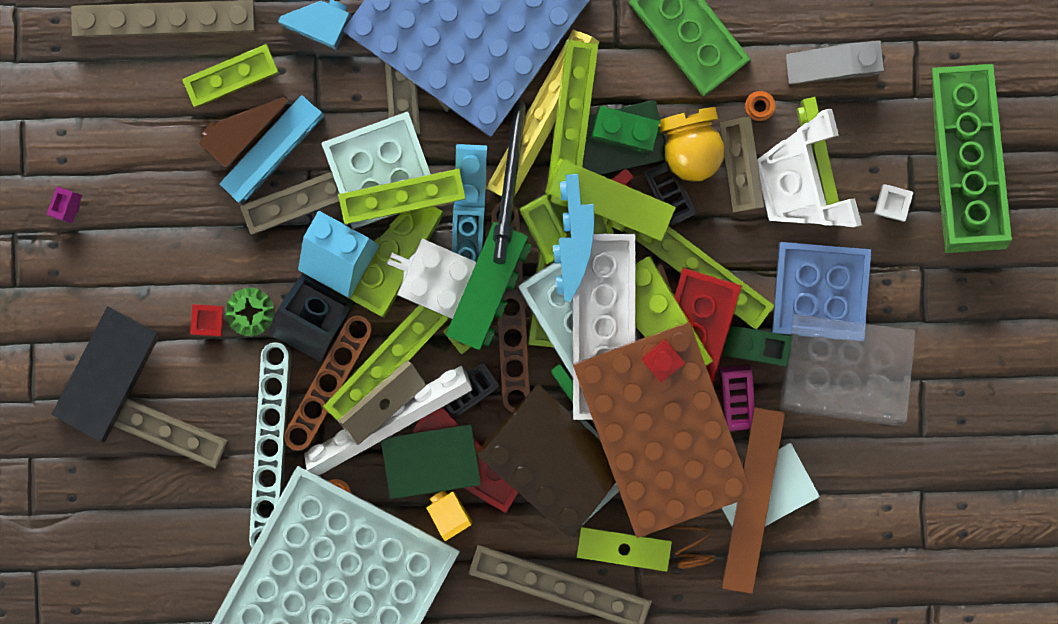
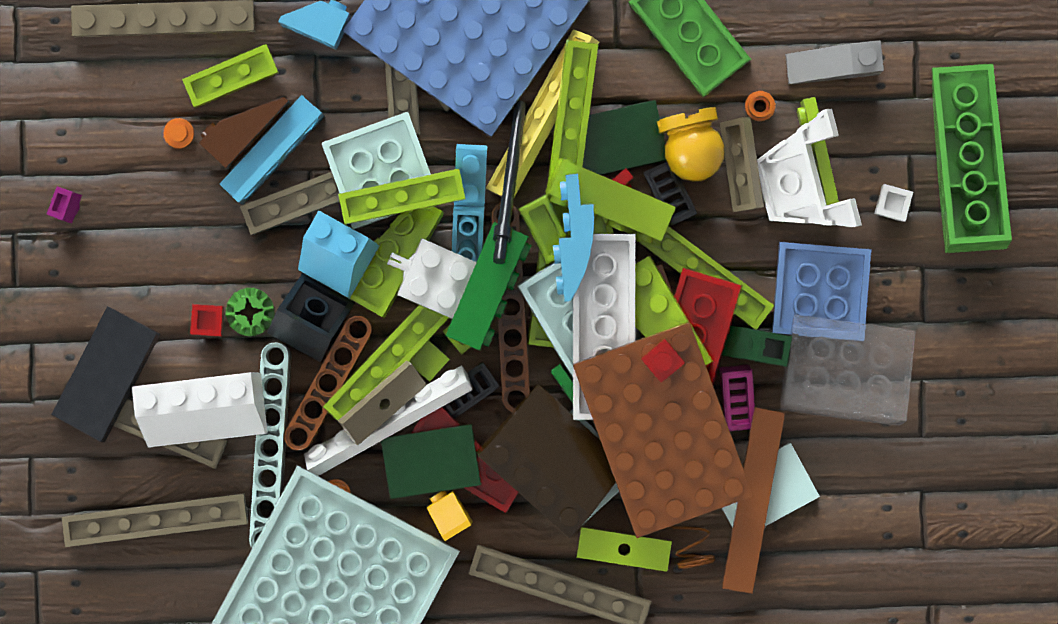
green brick [589,106,660,155] -> none
none -> dark tan plate [61,493,248,547]
none -> white slope [132,372,268,447]
none -> orange plate [163,118,194,149]
none -> lime tile [408,340,450,382]

